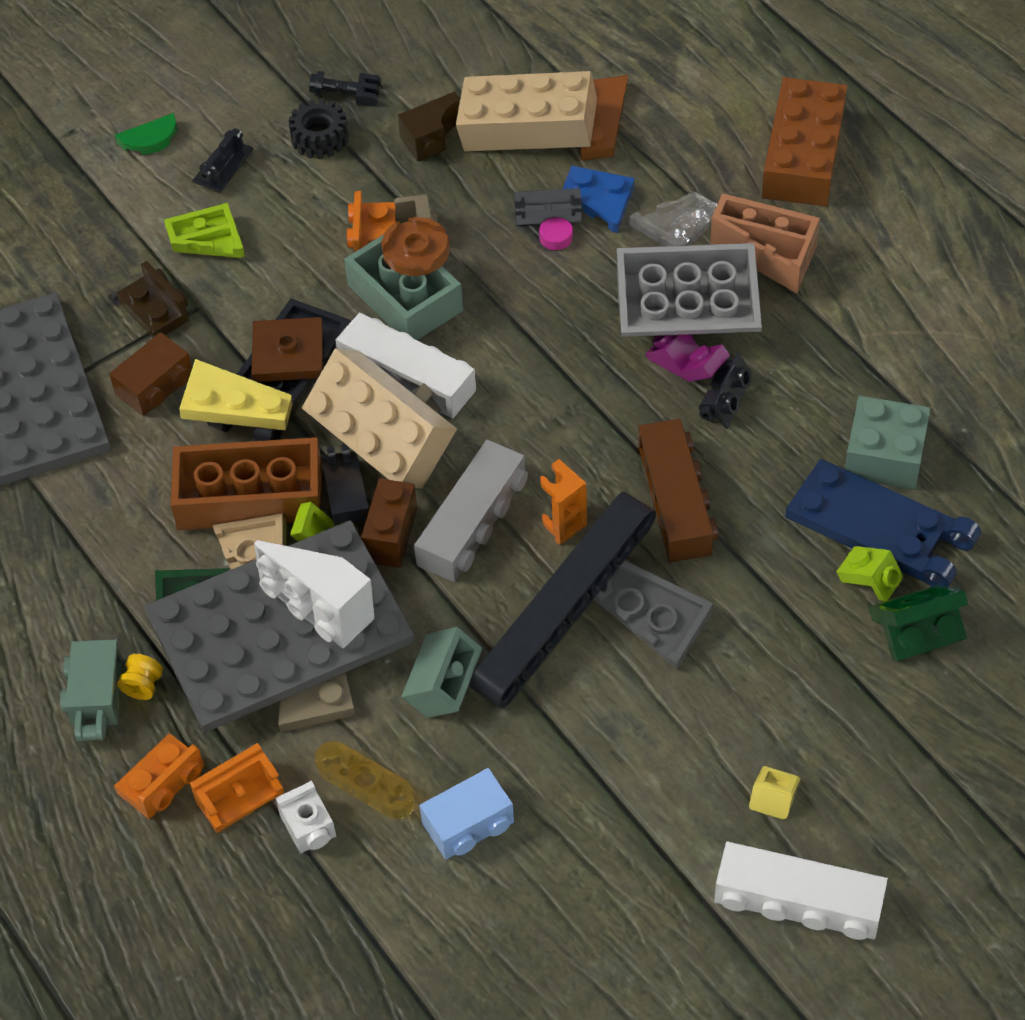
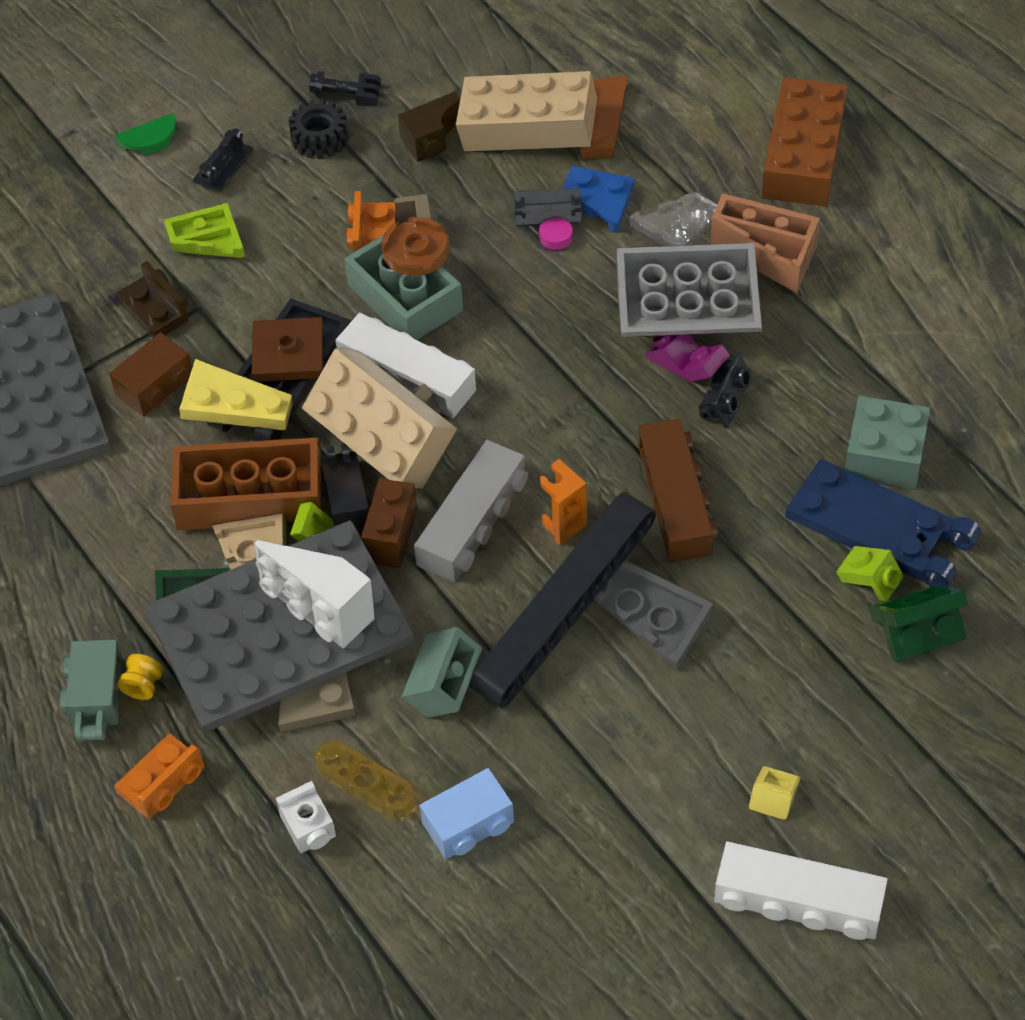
orange hinge [190,743,284,833] -> none

